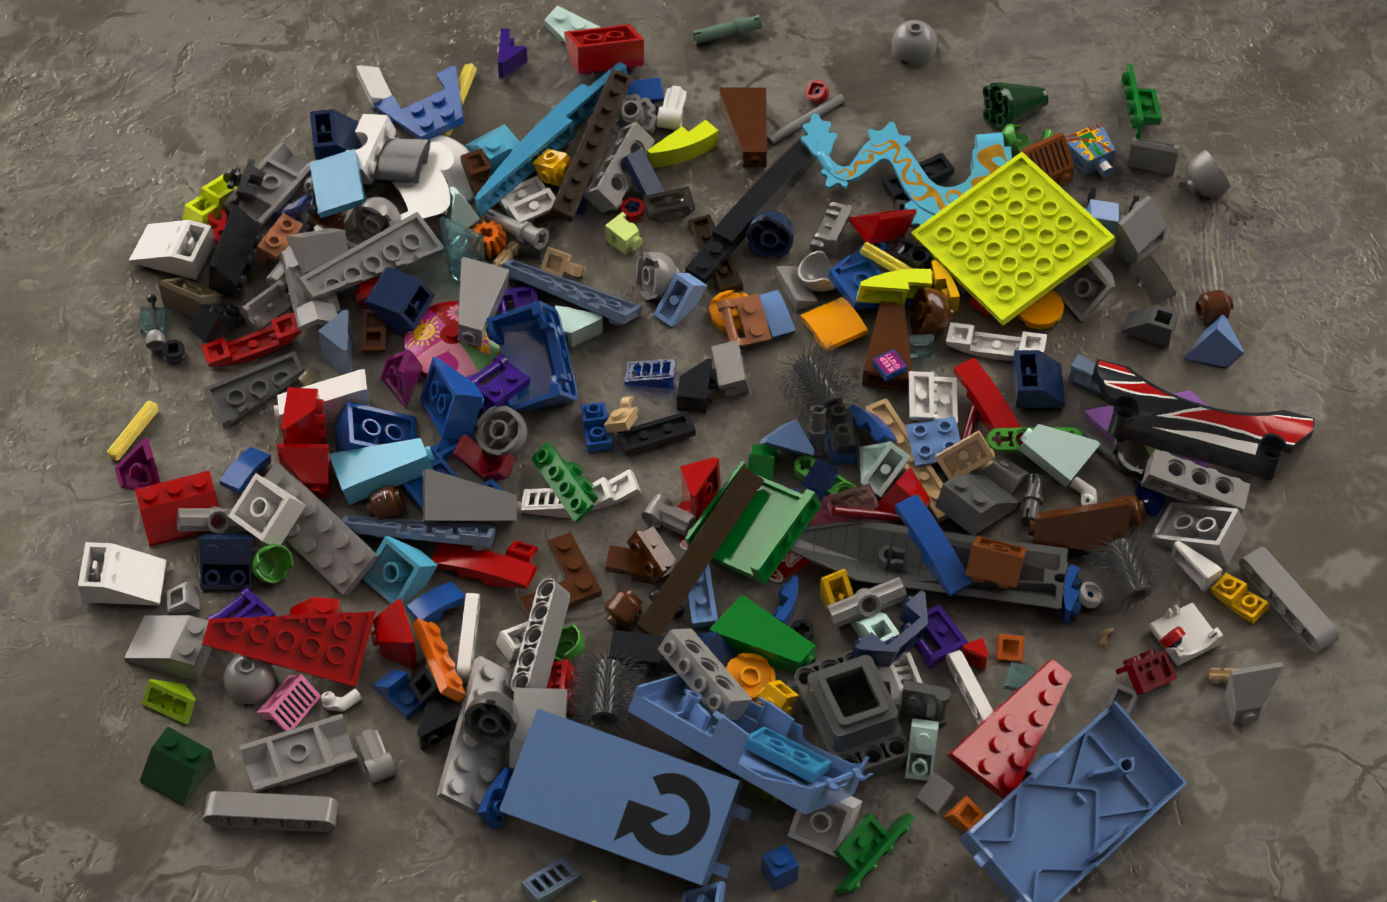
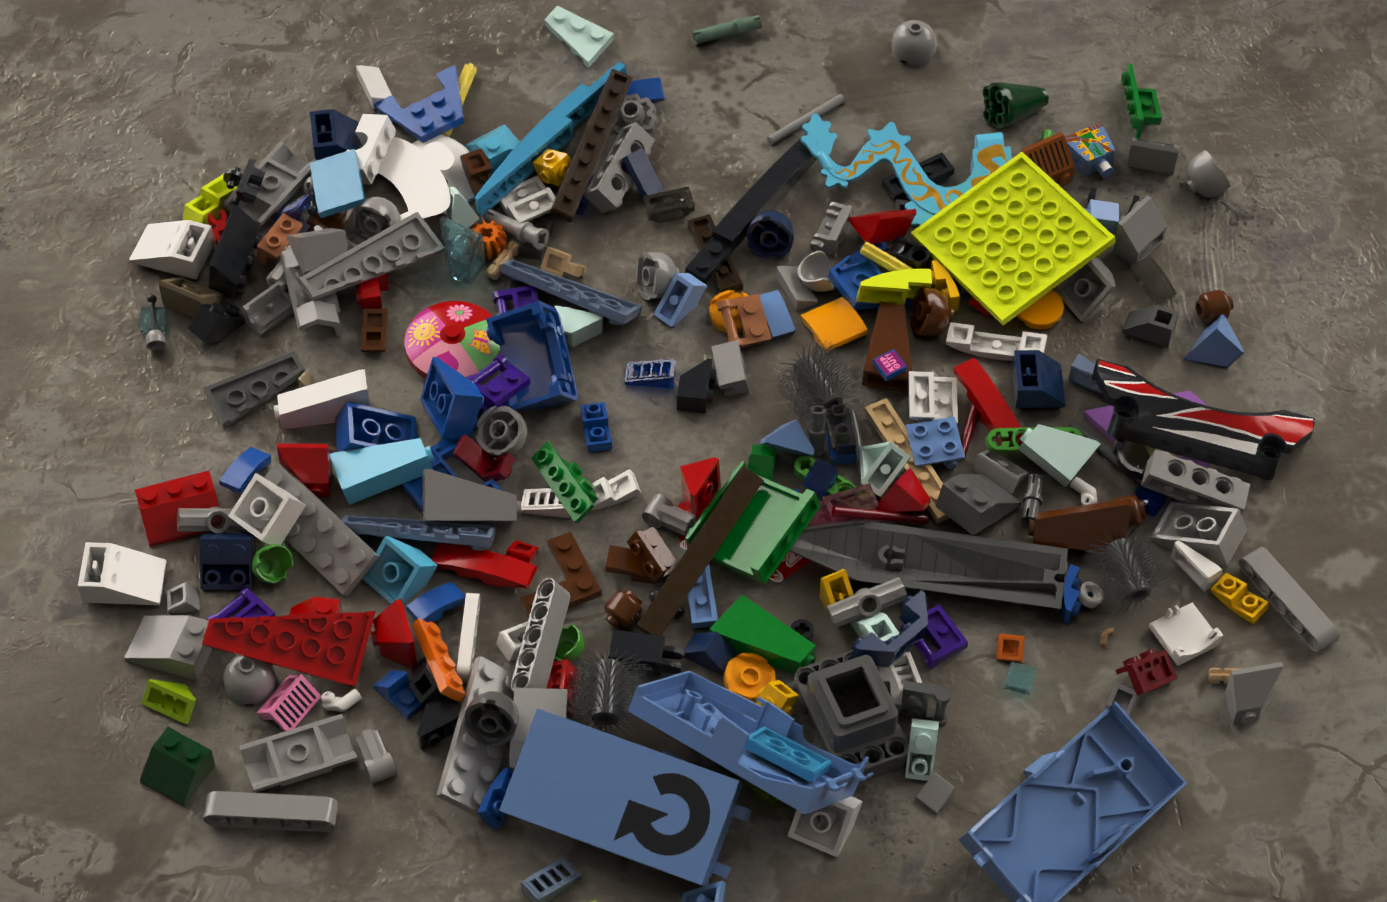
light yellow axle [107,400,159,461] -> none
magenta slope [115,438,161,491] -> none
black bush [162,340,186,364] -> none
red slope [201,312,302,367] -> none
red slope [281,387,328,444] -> none
sand blue slope [318,310,352,375] -> none
dark blue slope [364,267,435,335] -> none
reddish brown head [366,485,406,520] -> none
slope [373,139,431,183] -> none
magenta slope [380,349,423,410] -> none
light grey slope [457,257,509,347] -> none
dark purple slope [498,28,528,78] -> none
red slope [564,24,644,75] -> none
tan plate [604,396,638,433] -> none
yellowish green brick [605,212,643,256] -> none
black plate [617,411,696,456] -> none
red tile [621,197,645,221] -> none
neon yellow slope [647,120,718,168] -> none
white piece [657,86,687,130] -> none
light grey brick [658,628,752,720] -> none
reddish brown slope [719,87,767,168] -> none
blue brick [761,844,799,892] -> none
blue slope [773,575,798,626] -> none
red tile [805,80,830,104] -> none
green bracket [833,813,915,895] -> none
blue slope [849,405,898,444] -> none
blue slope [895,494,972,597] -> none
clear light blue tile [908,334,934,358] -> none
tan bracket [935,431,995,480] -> none
orange slope [944,796,985,833] -> none
white beam [946,650,993,725] -> none
wing [946,659,1072,799] -> none
red slope [962,637,988,671] -> none
dark orange slope [965,536,1027,589] -> none
bright green hair [1002,123,1031,158] -> none
red tile [1160,626,1186,649] -> none

